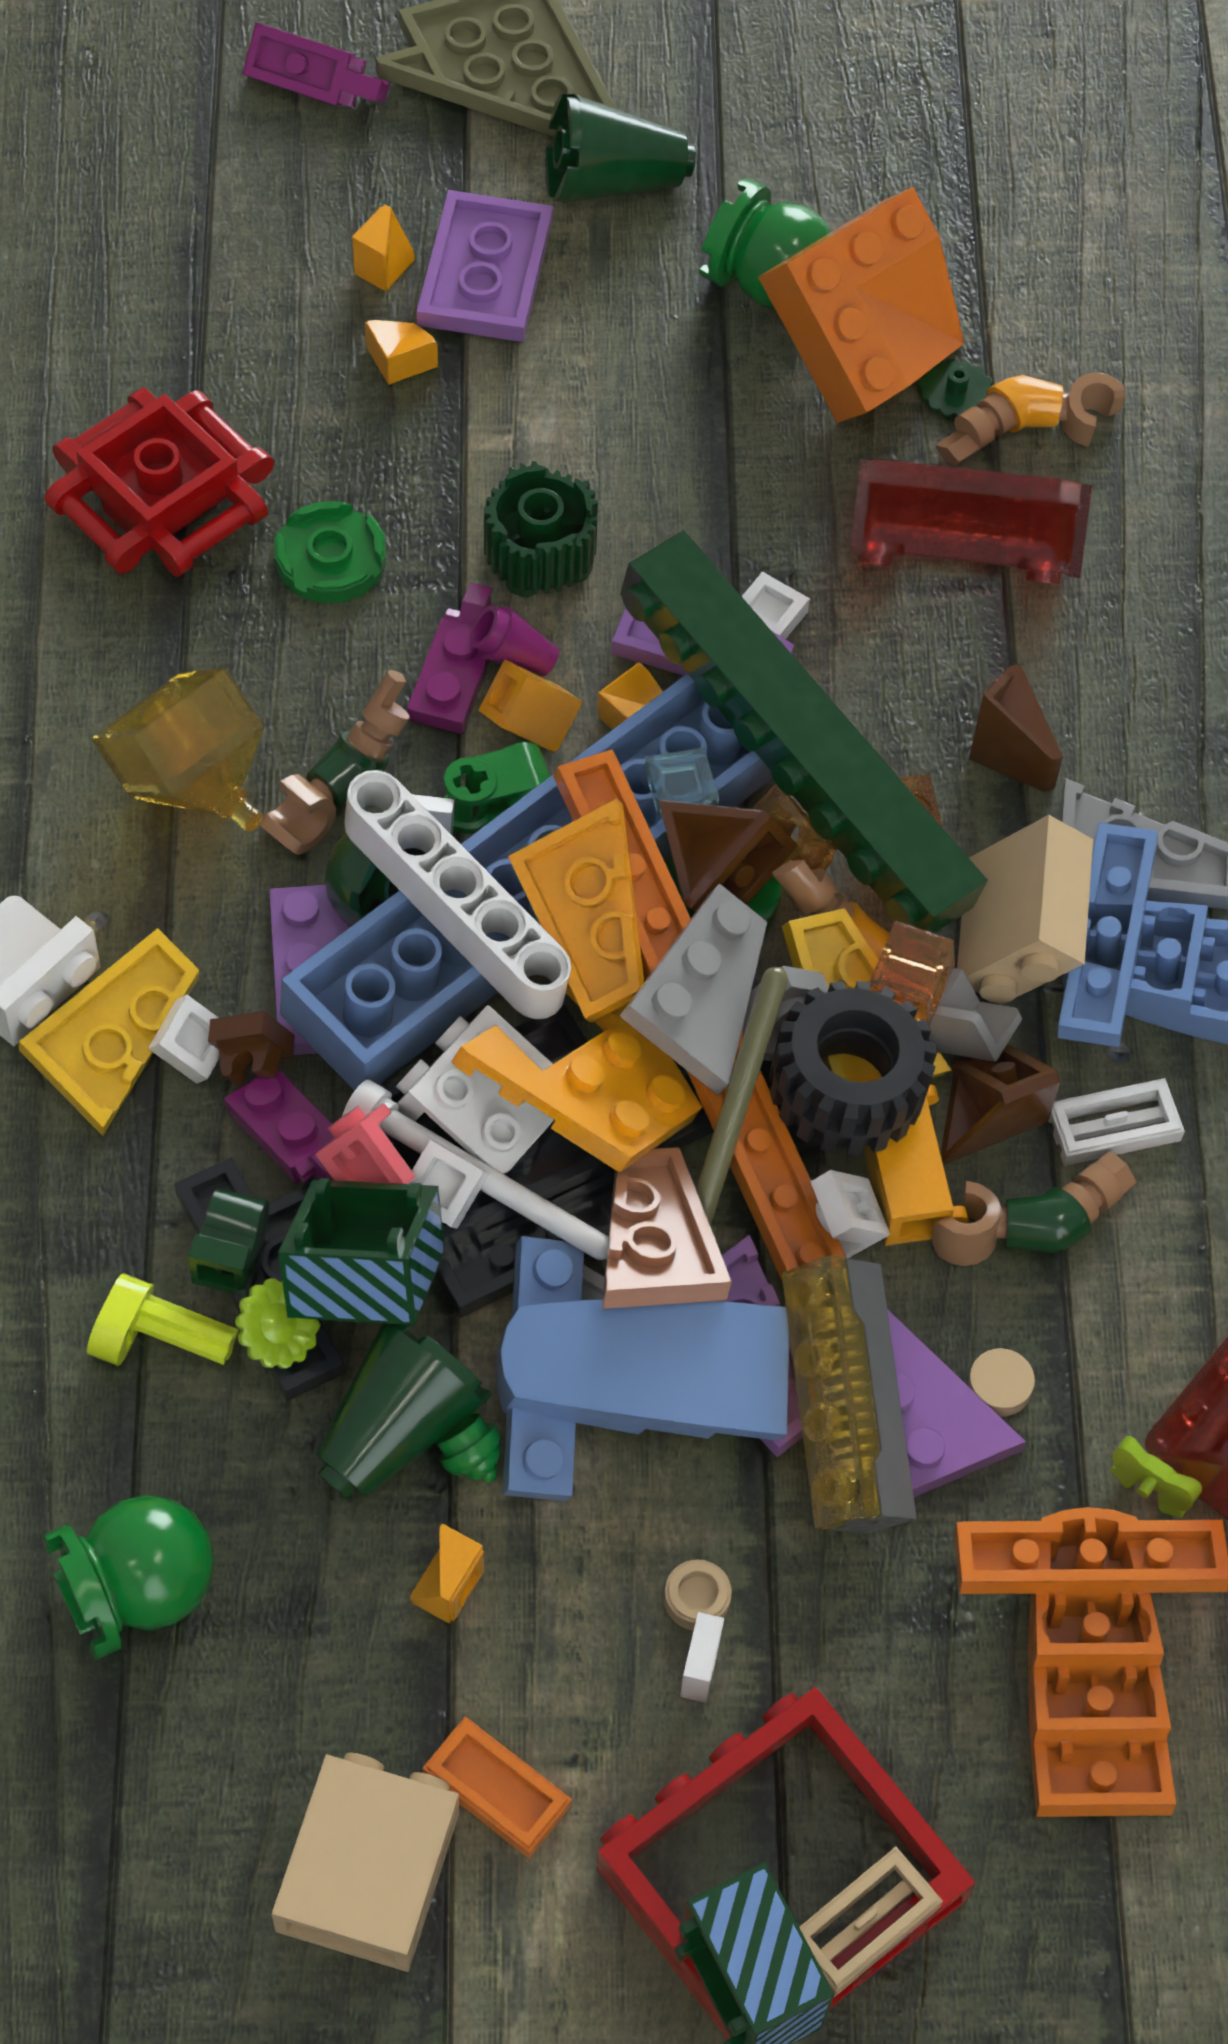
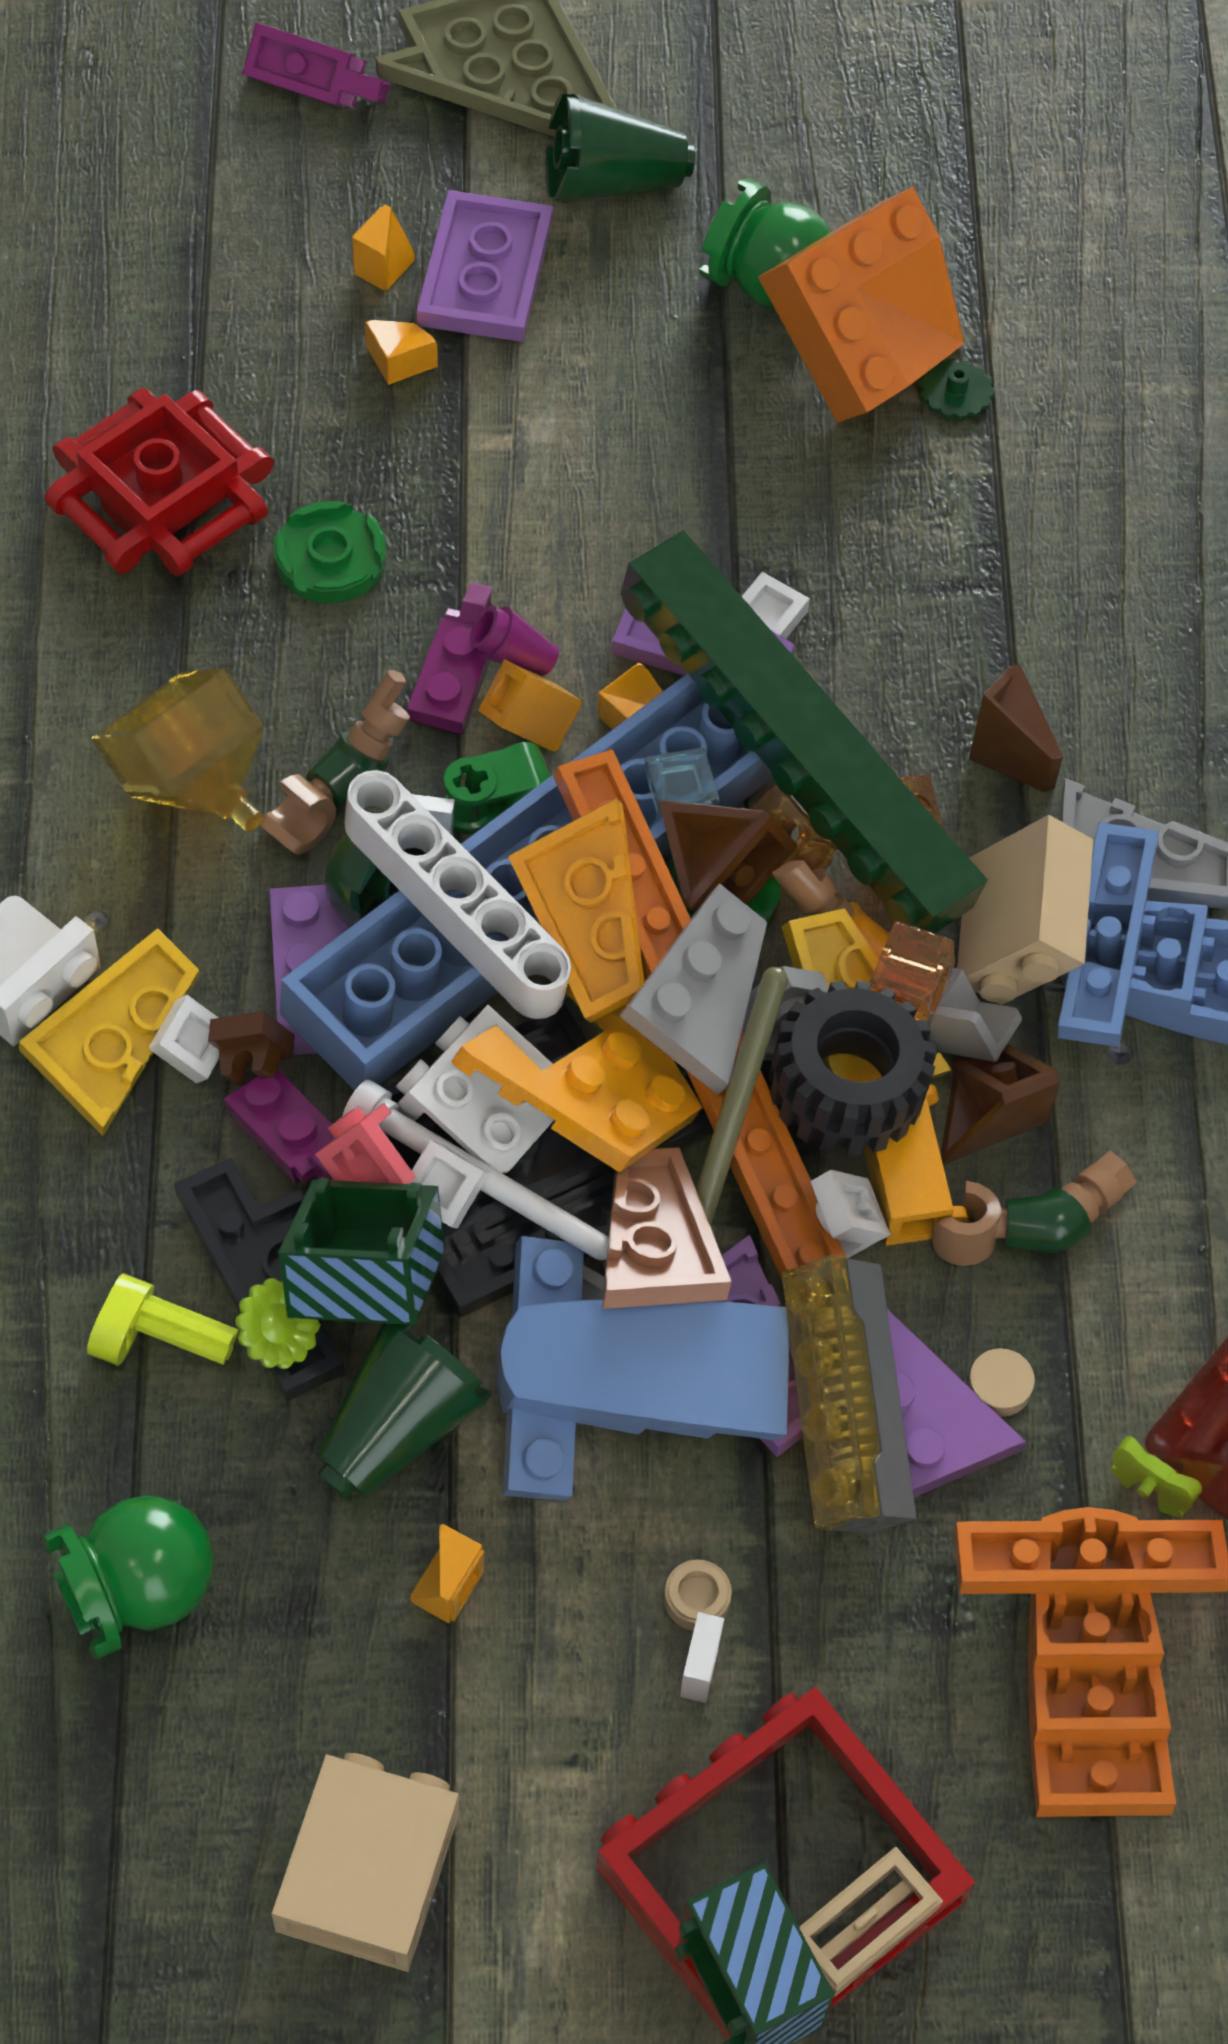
dark green leg [187,1188,269,1297] -> none
orange tile [422,1716,572,1859] -> none
green plate [436,1413,501,1483] -> none
dark green brick [484,461,598,598] -> none
clear red windscreen [848,457,1092,584] -> none
medium nougat piece [935,373,1126,465] -> none
white tile [1048,1078,1185,1166] -> none

